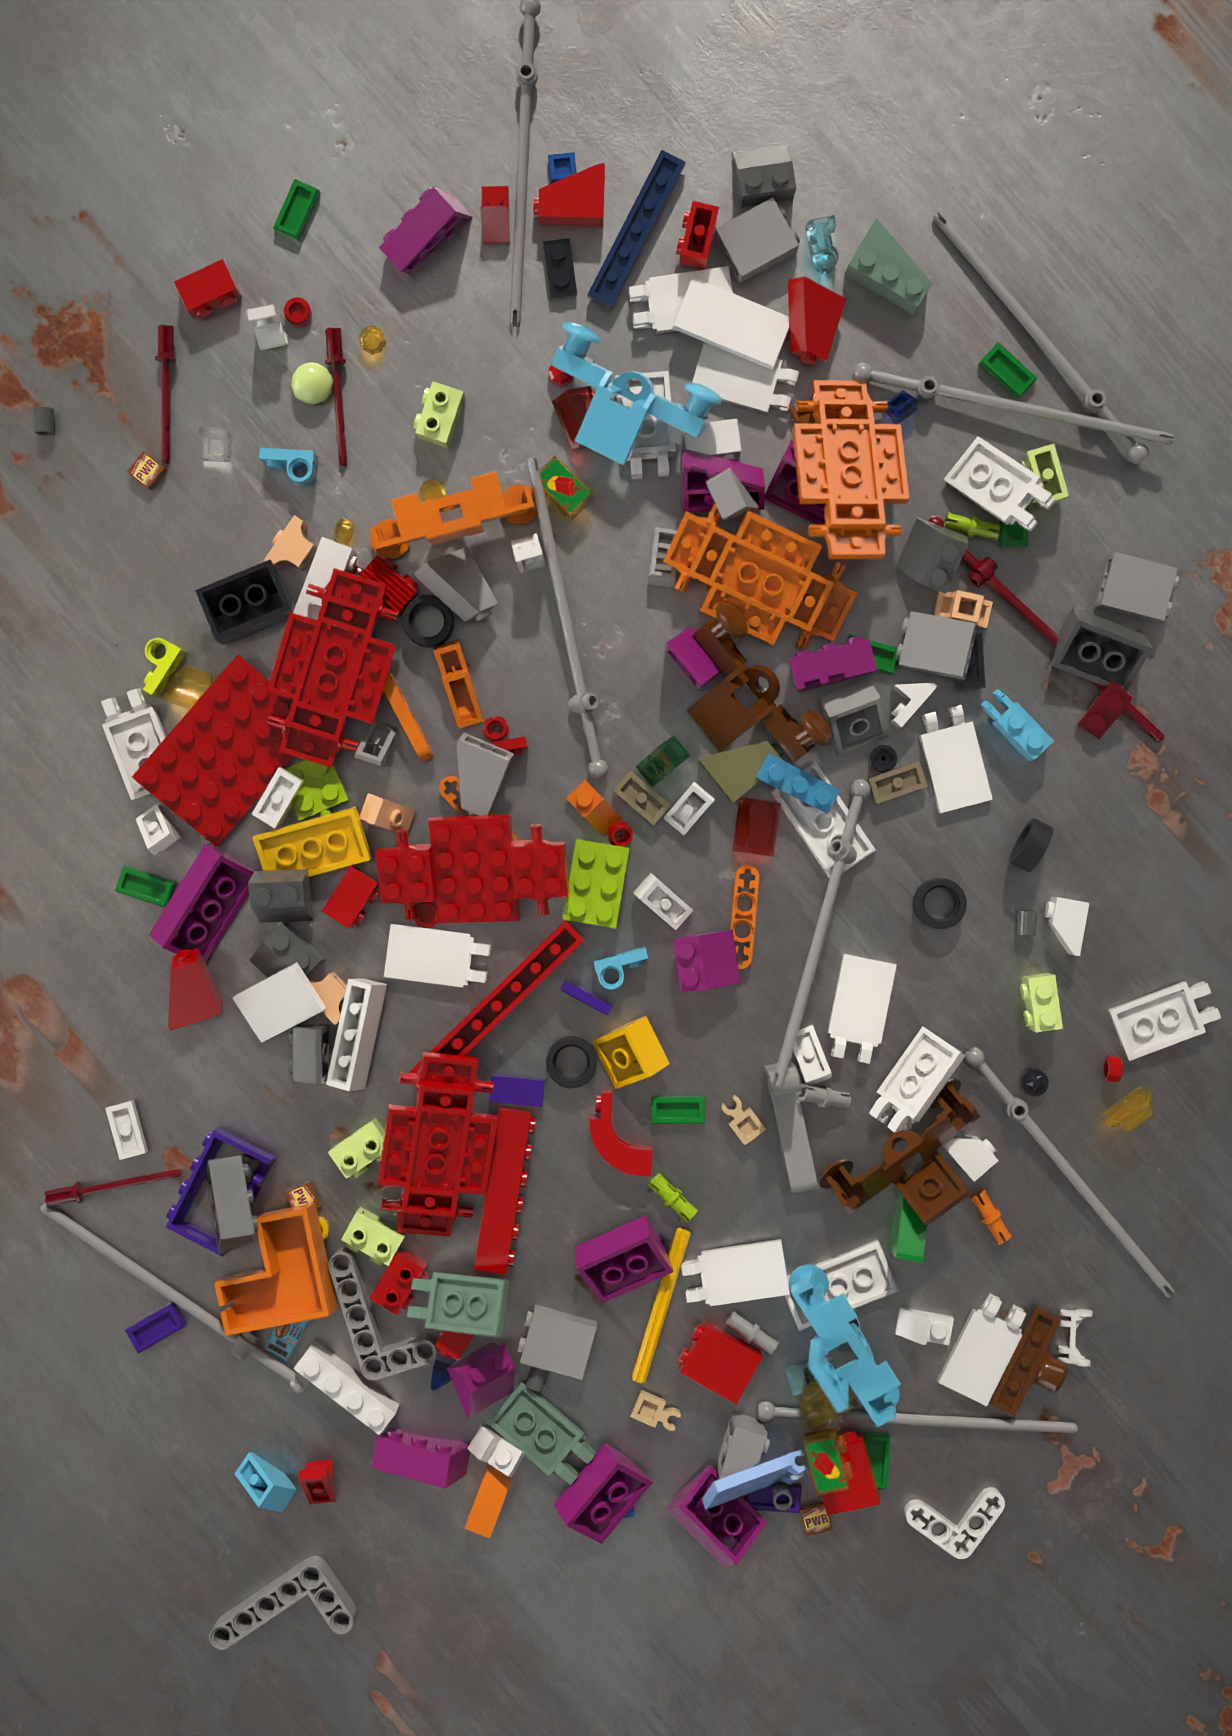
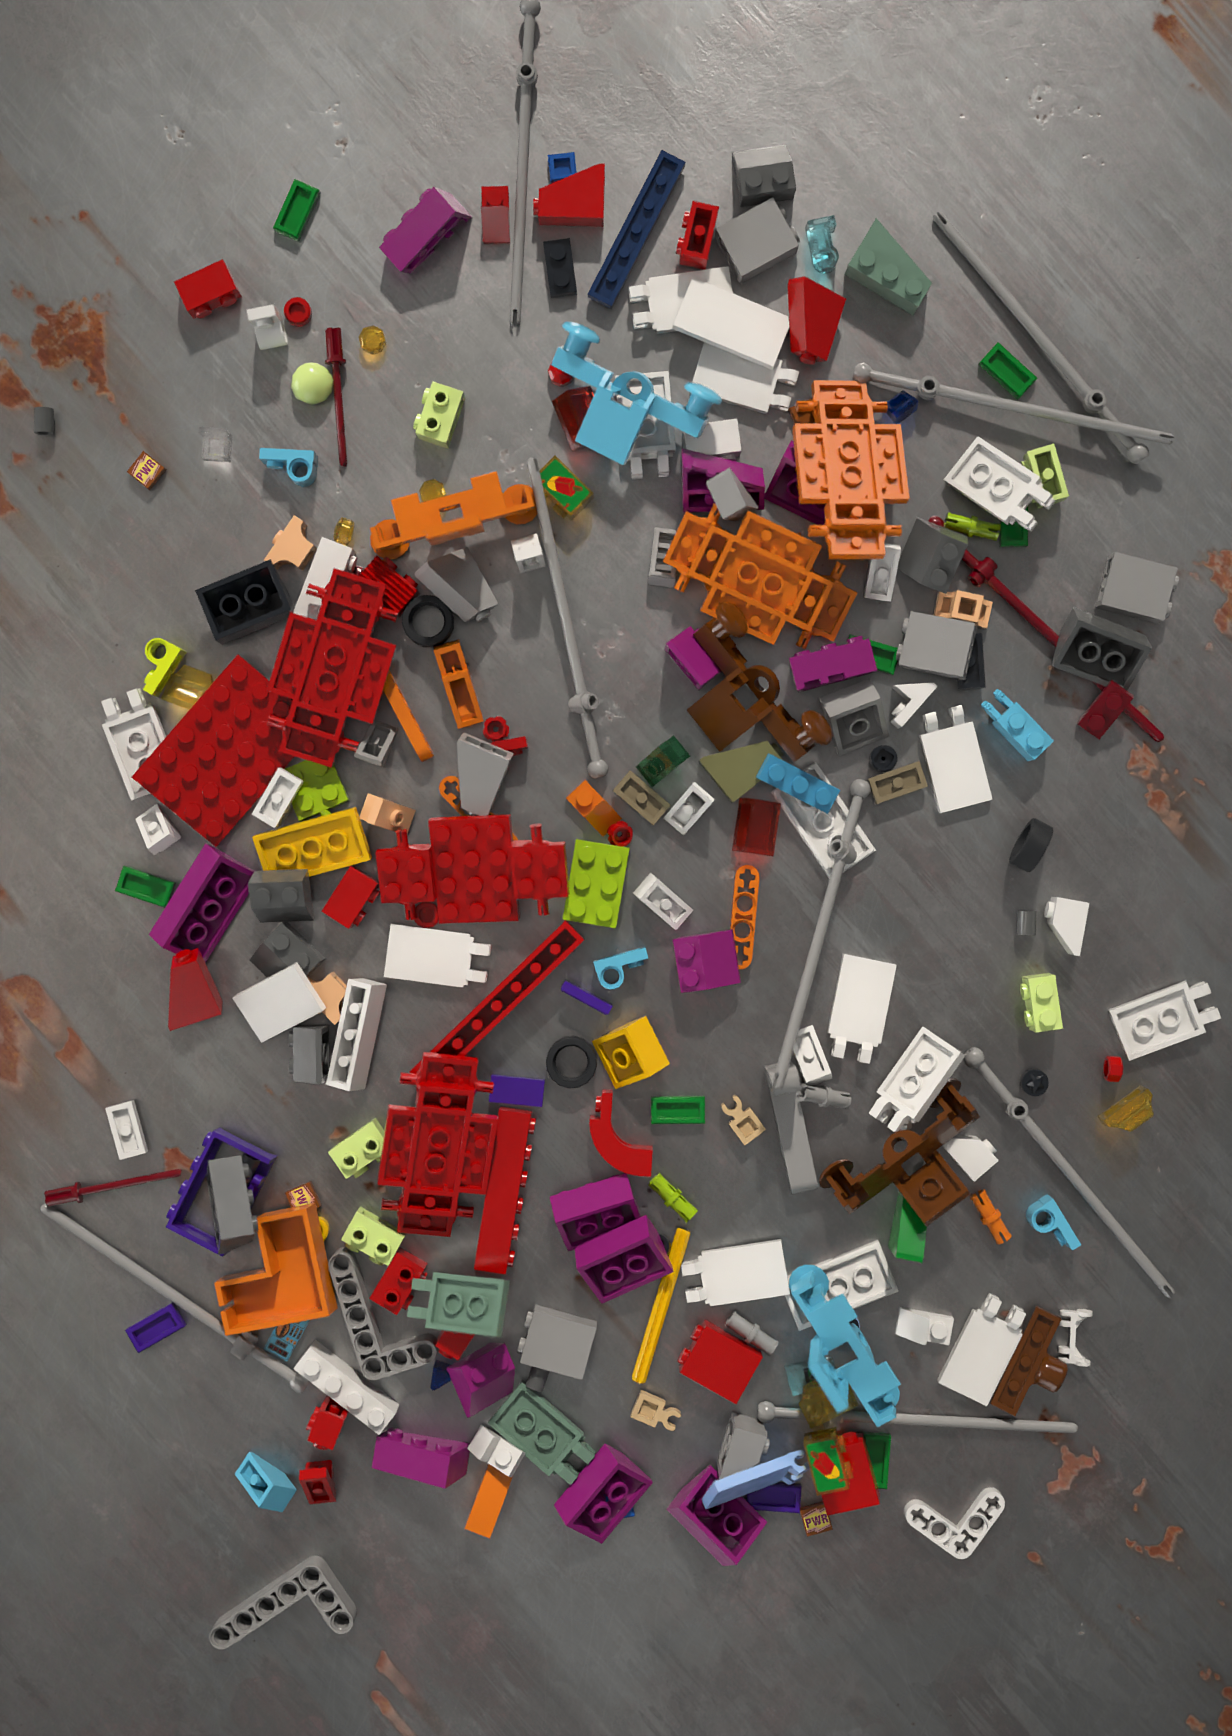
dark red piece [155,324,177,464] -> none
dark grey hinge [771,1484,792,1511] -> none
black tyre [913,878,967,929] -> none
none -> red brick [306,1395,349,1450]
none -> magenta slope [550,1173,641,1251]
none -> white plate [864,543,901,602]
none -> medium azure plate [1026,1194,1081,1251]

